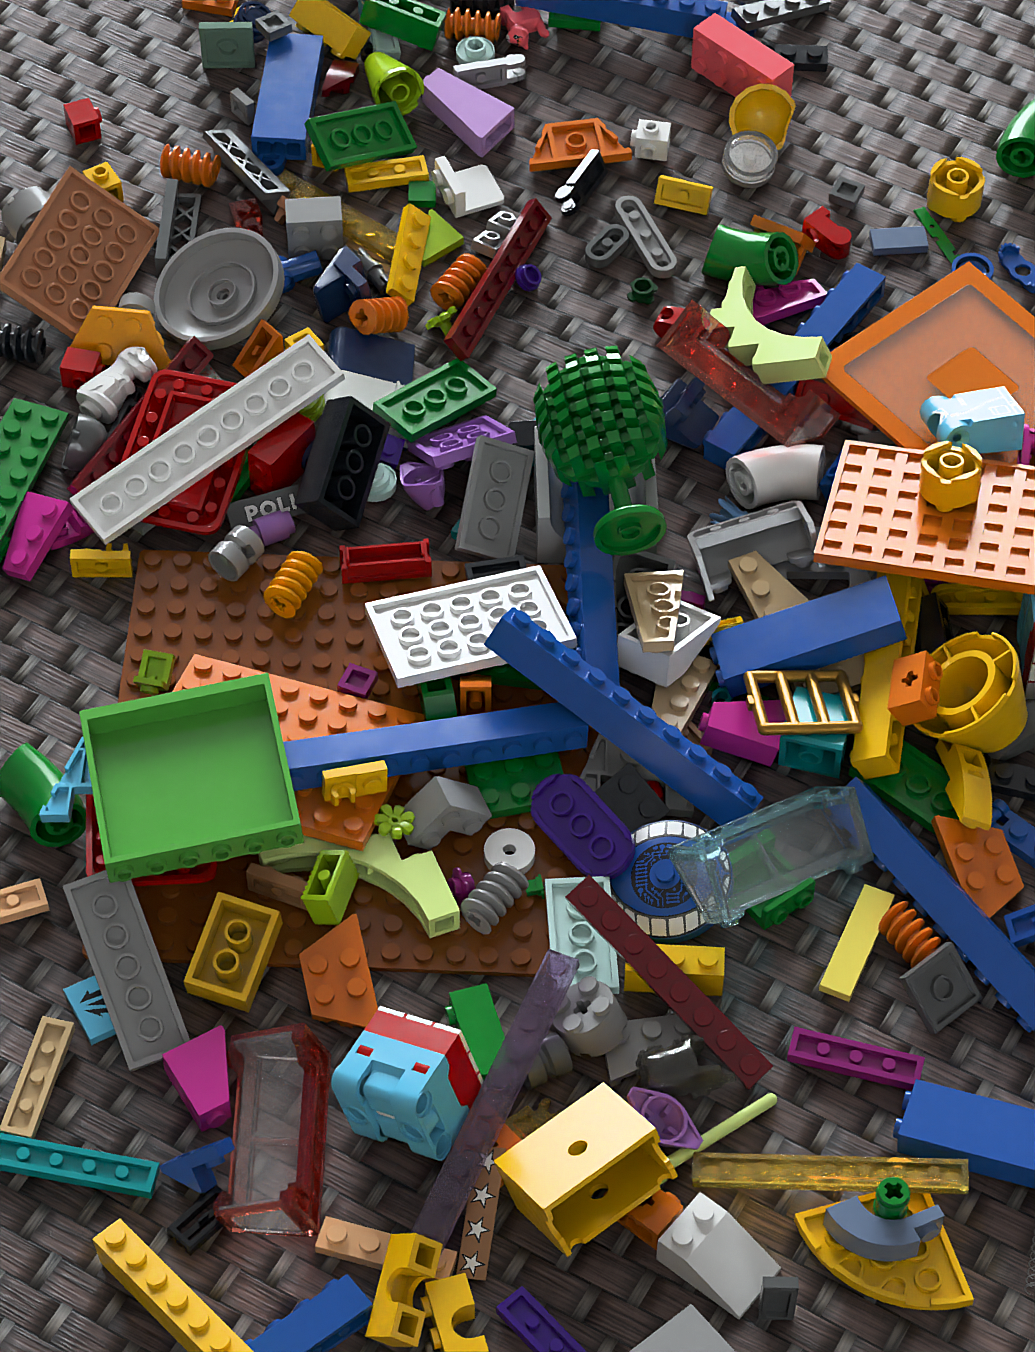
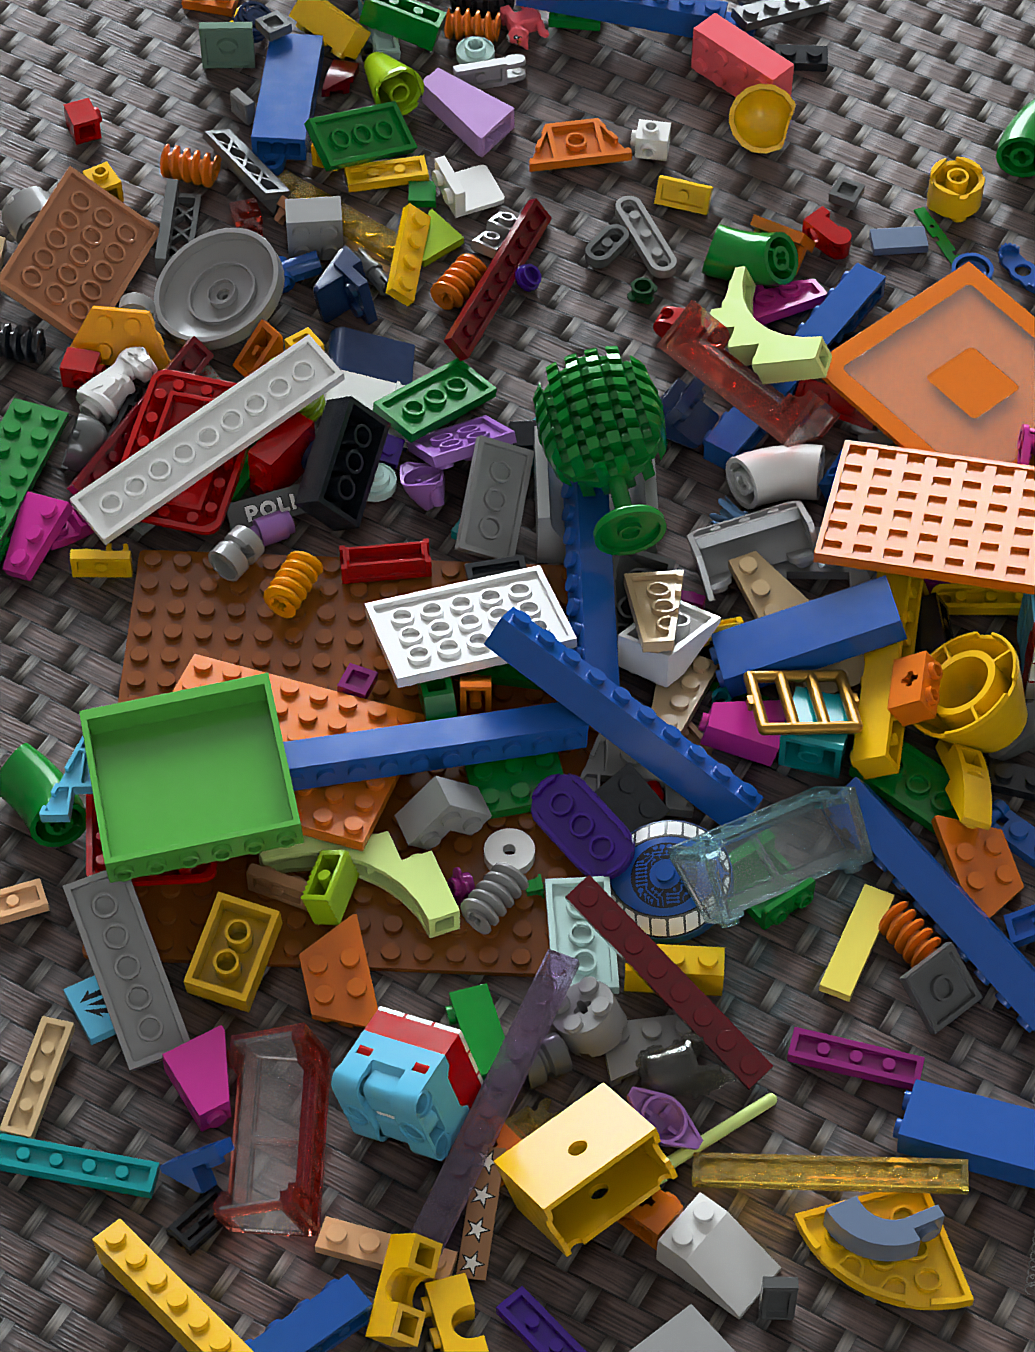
lime bracket [133,649,176,695] -> none
yellow plate [322,760,388,806] -> none
orange piece [348,296,409,335] -> none
lime plant [374,804,415,839] -> none
lime plant [425,306,457,336] -> none
black hinge [555,149,608,217] -> none
clear piece [722,131,778,188] -> none
green piece [872,1177,911,1220] -> none
medium azure piece [919,386,1025,454] -> none
yellow brick [919,441,982,512] -> none

